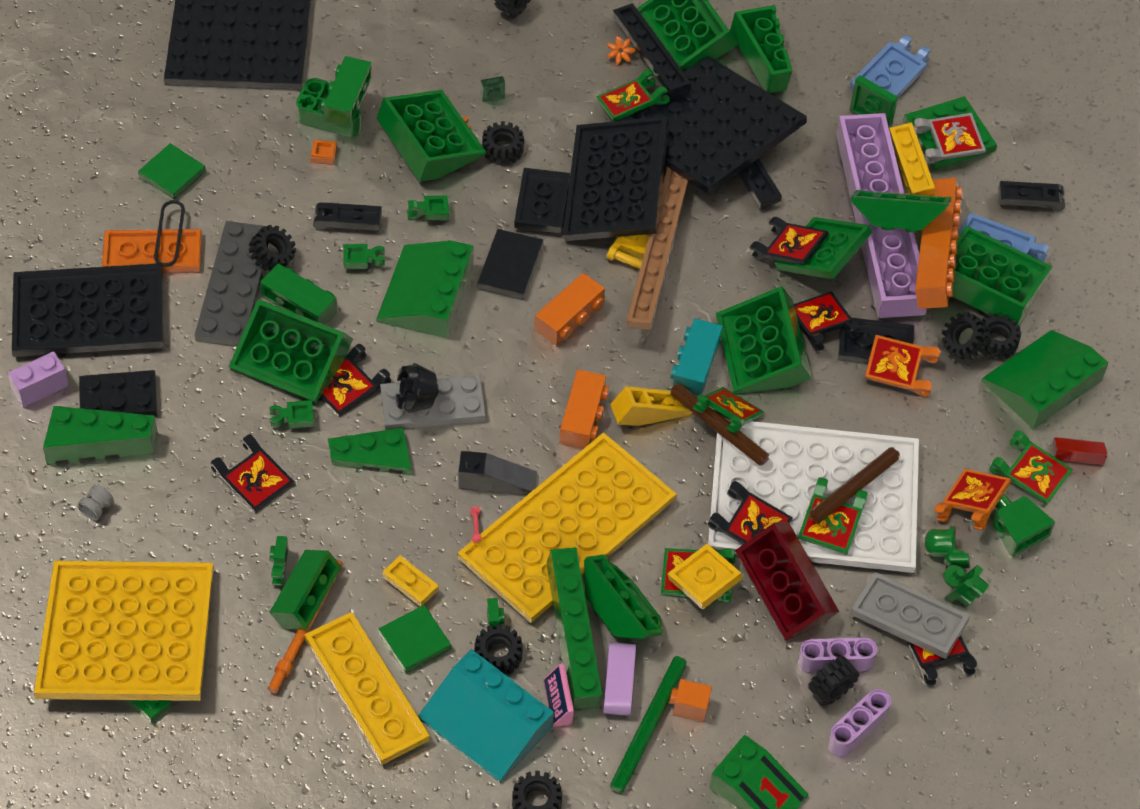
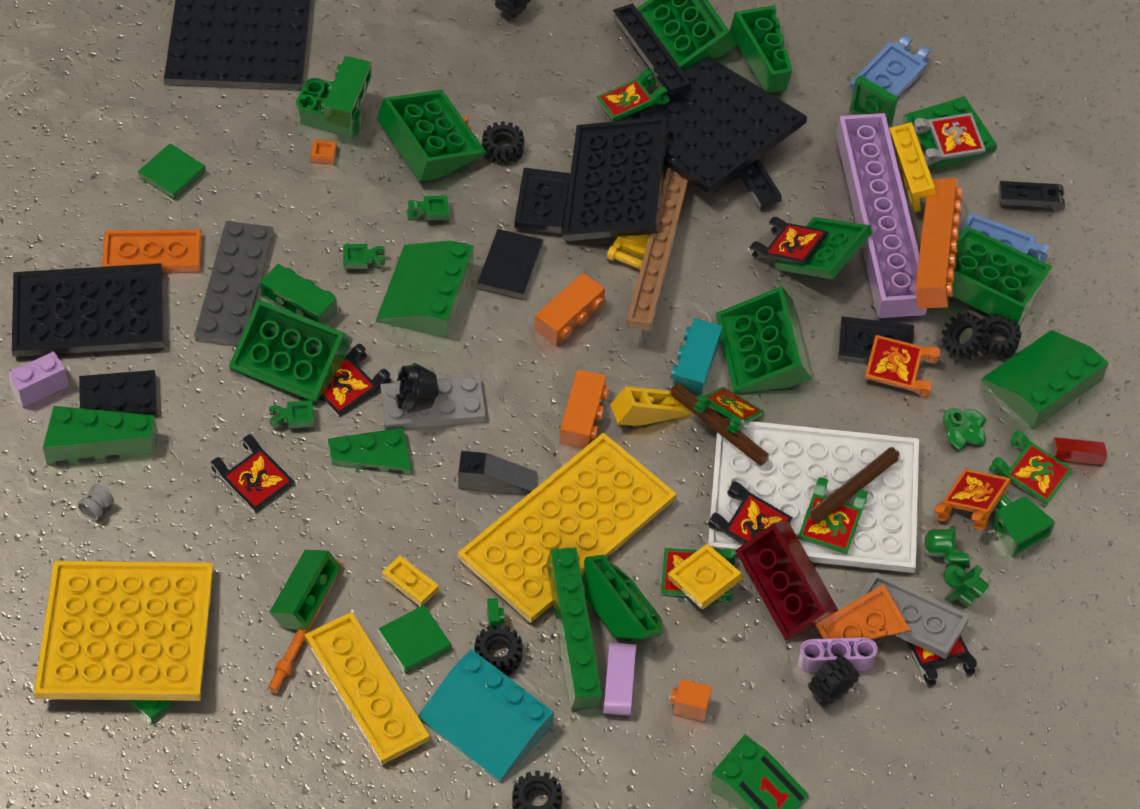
black piece [154,200,185,267] -> none
black tyre [248,225,296,272] -> none
green plate [269,536,289,586] -> none
black plate [313,202,382,231] -> none
coral hinge [470,507,482,543] -> none
clear green plate [481,76,505,102] -> none
slope [543,664,574,727] -> none
orange plant [607,36,636,65] -> none
green axle [610,656,687,793] -> none
flag [794,291,860,352] -> none
lavender beam [828,689,891,757] -> none
green wedge [851,190,951,232] -> none
none -> orange wing [815,584,912,640]
none -> green plate [942,408,986,450]

